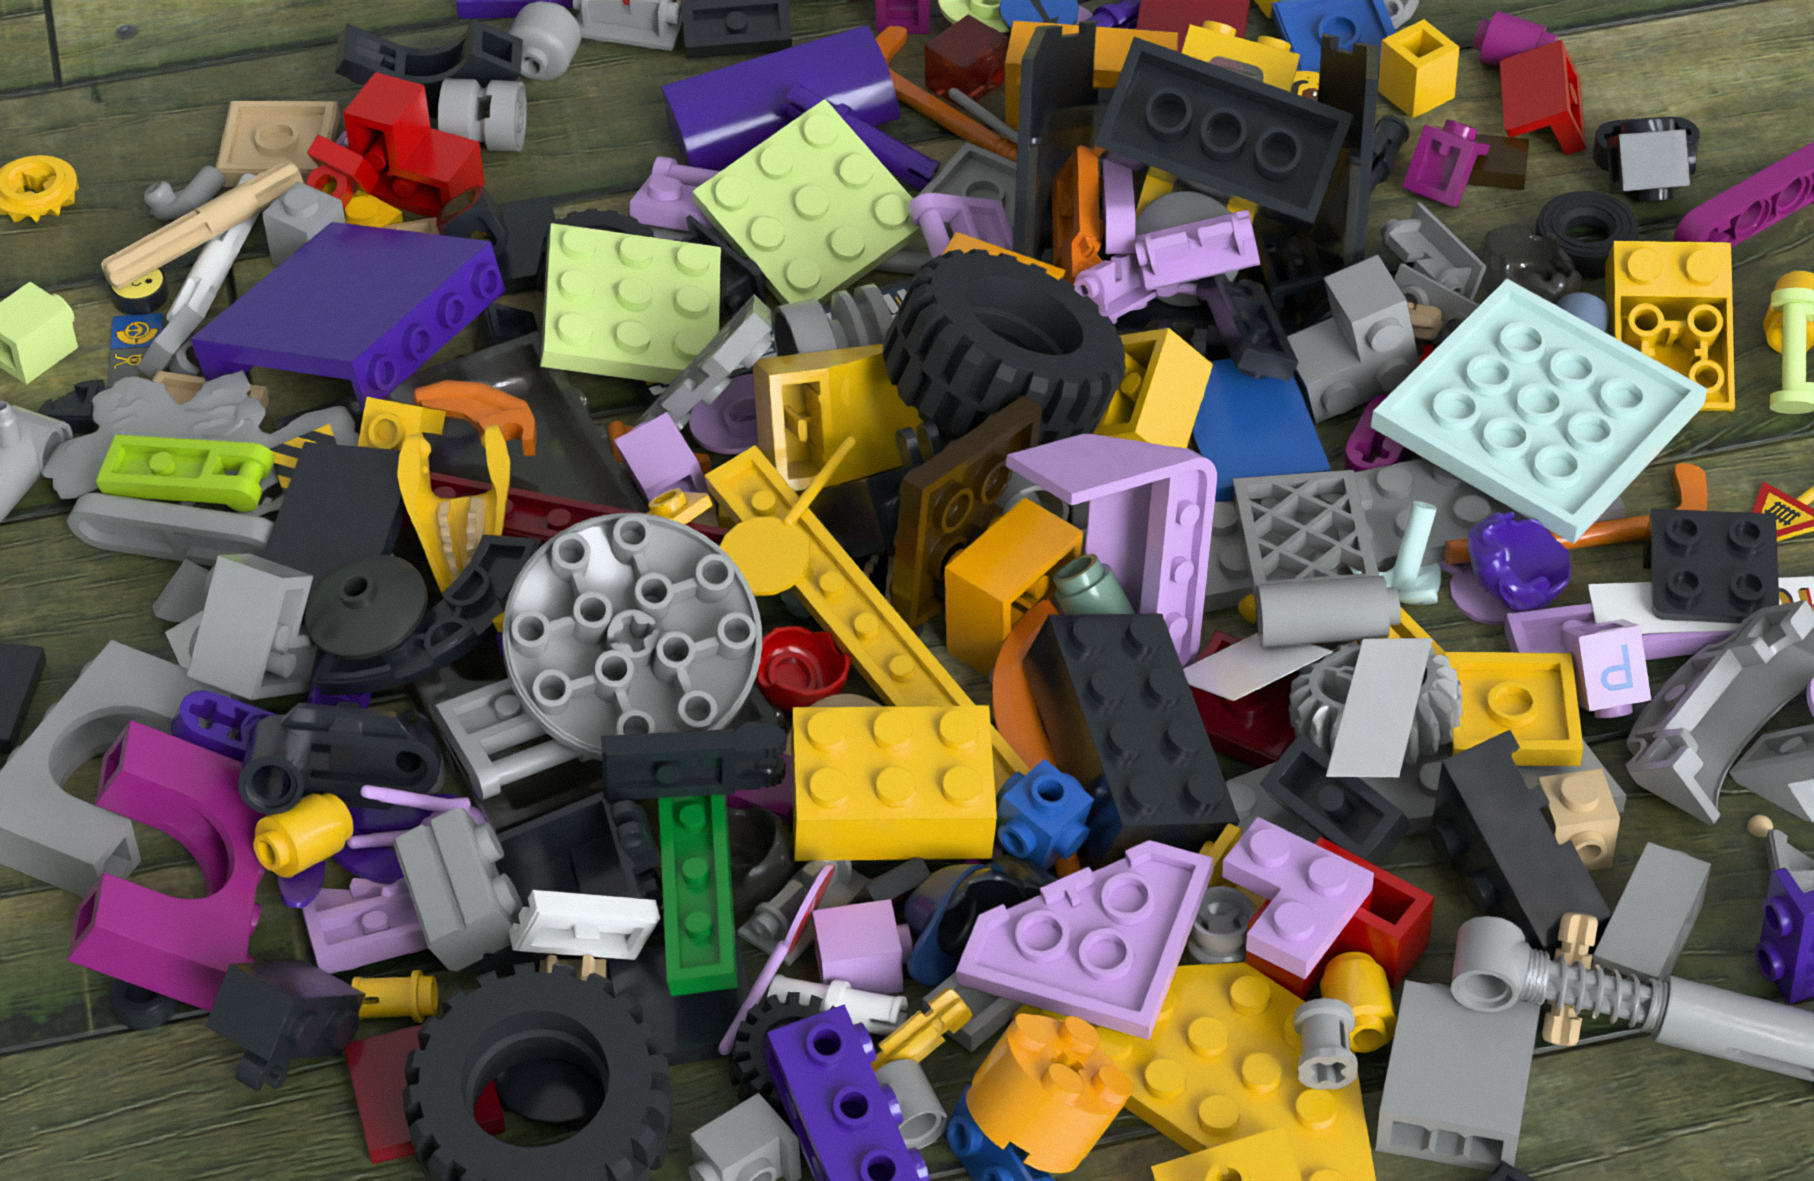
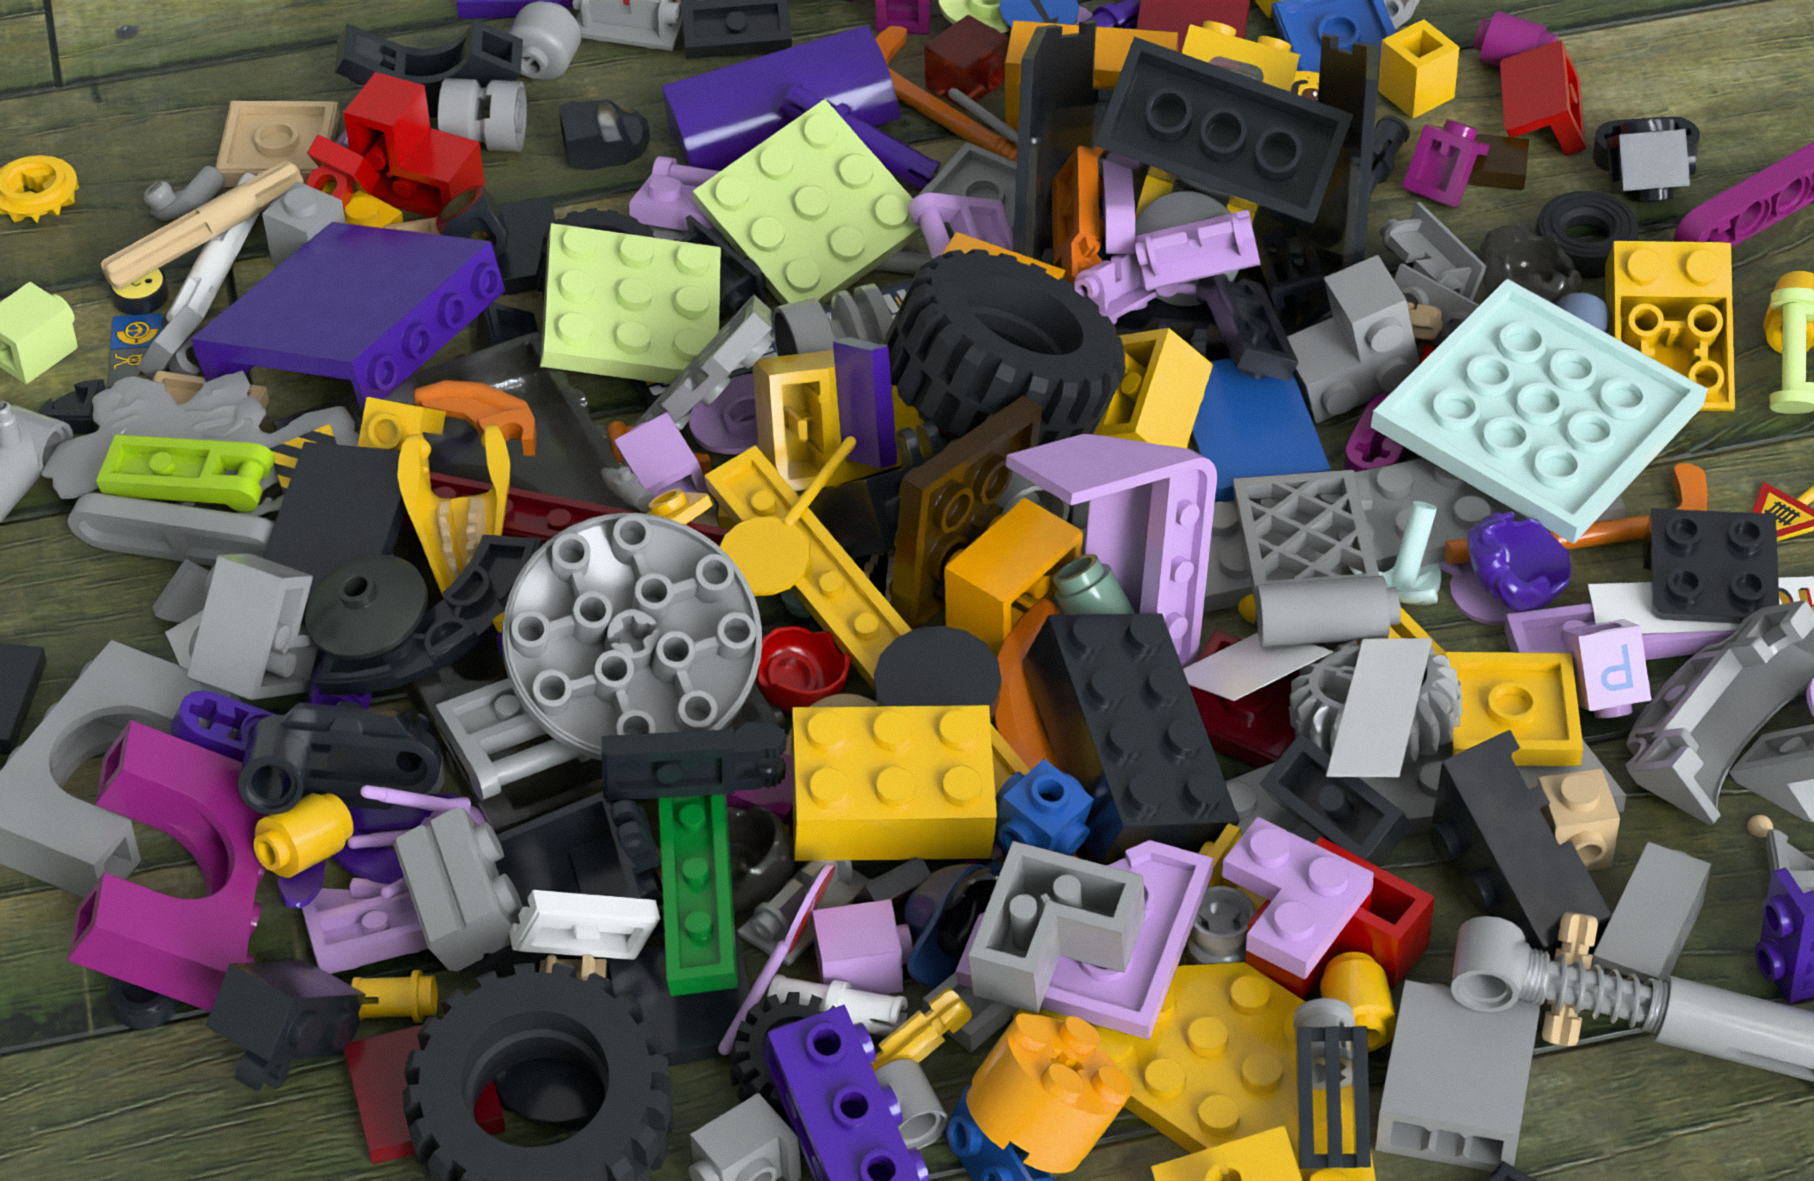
none -> black rock [558,100,650,170]
none -> light grey helmet [601,467,655,512]
none -> dark purple tile [833,337,897,469]
none -> black tile [874,626,1002,719]
none -> light grey brick [968,841,1146,1013]
none -> black tile [1295,1026,1371,1169]

